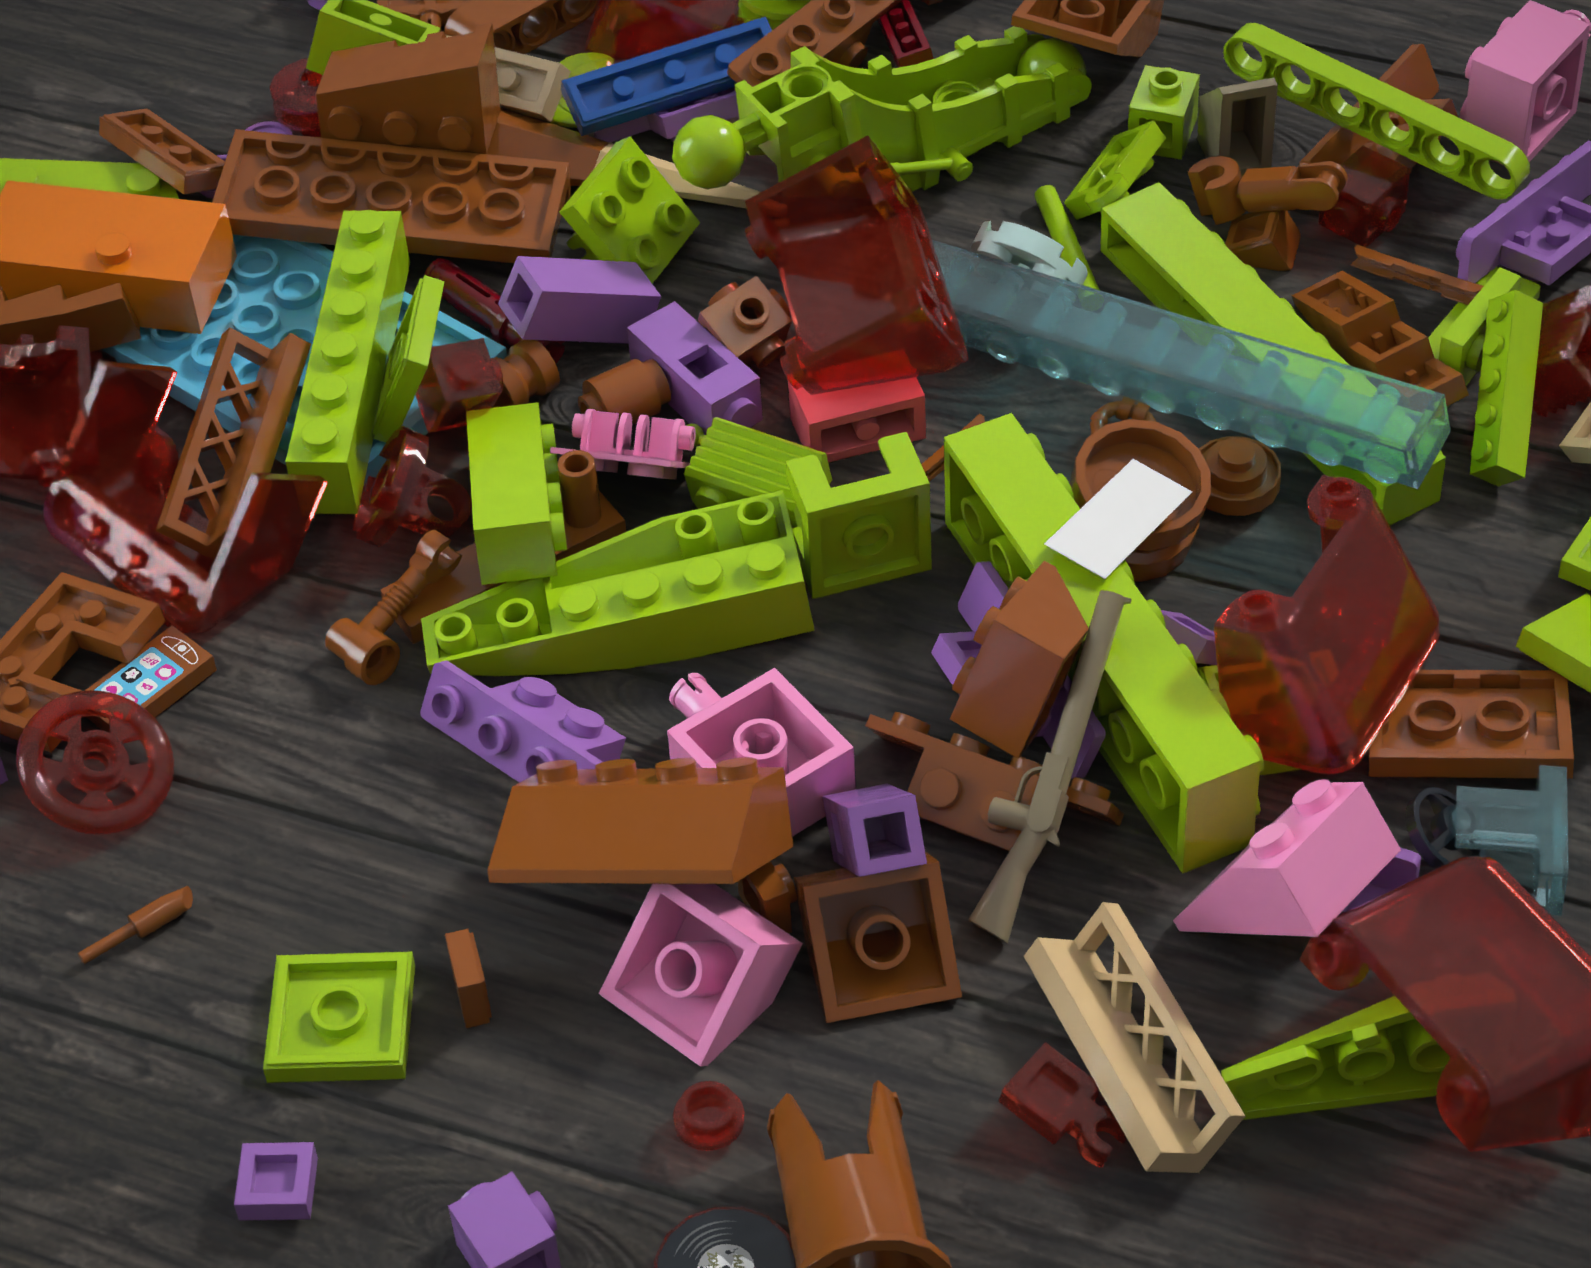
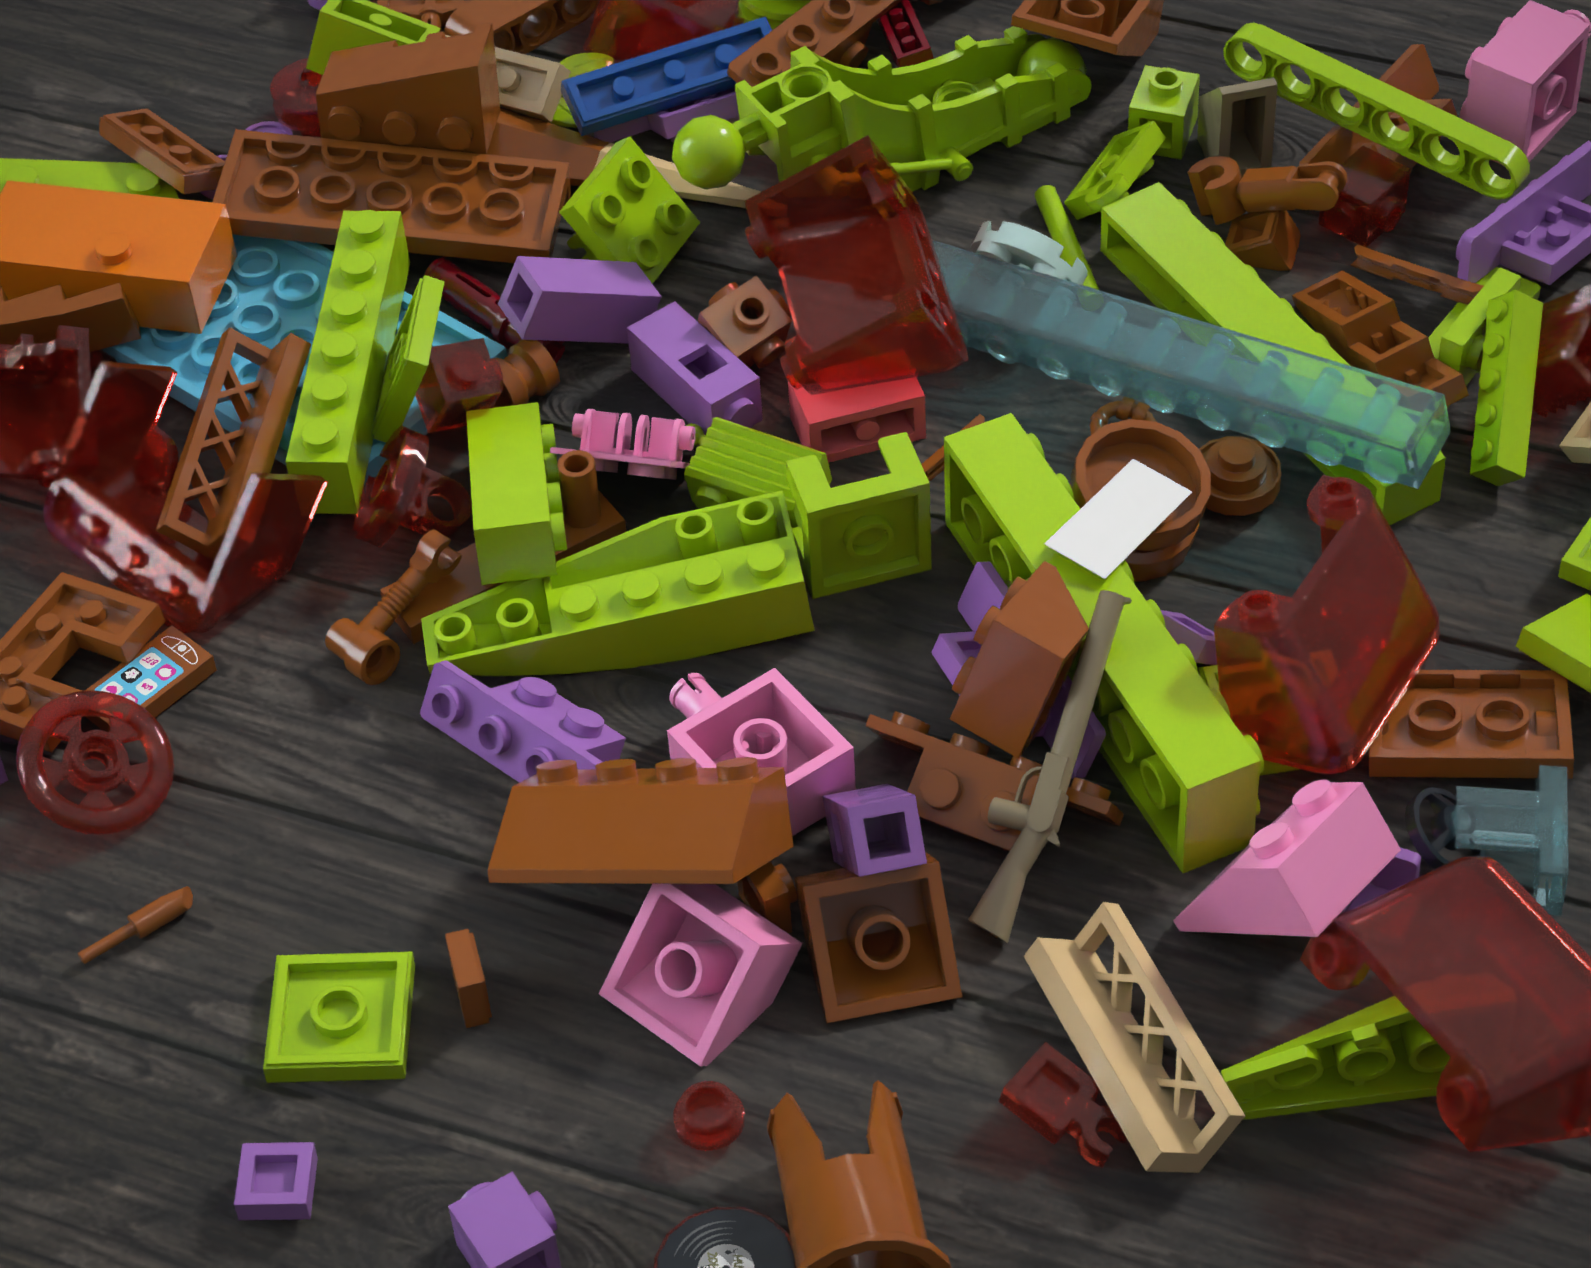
dark orange brick [578,358,671,432] -> none

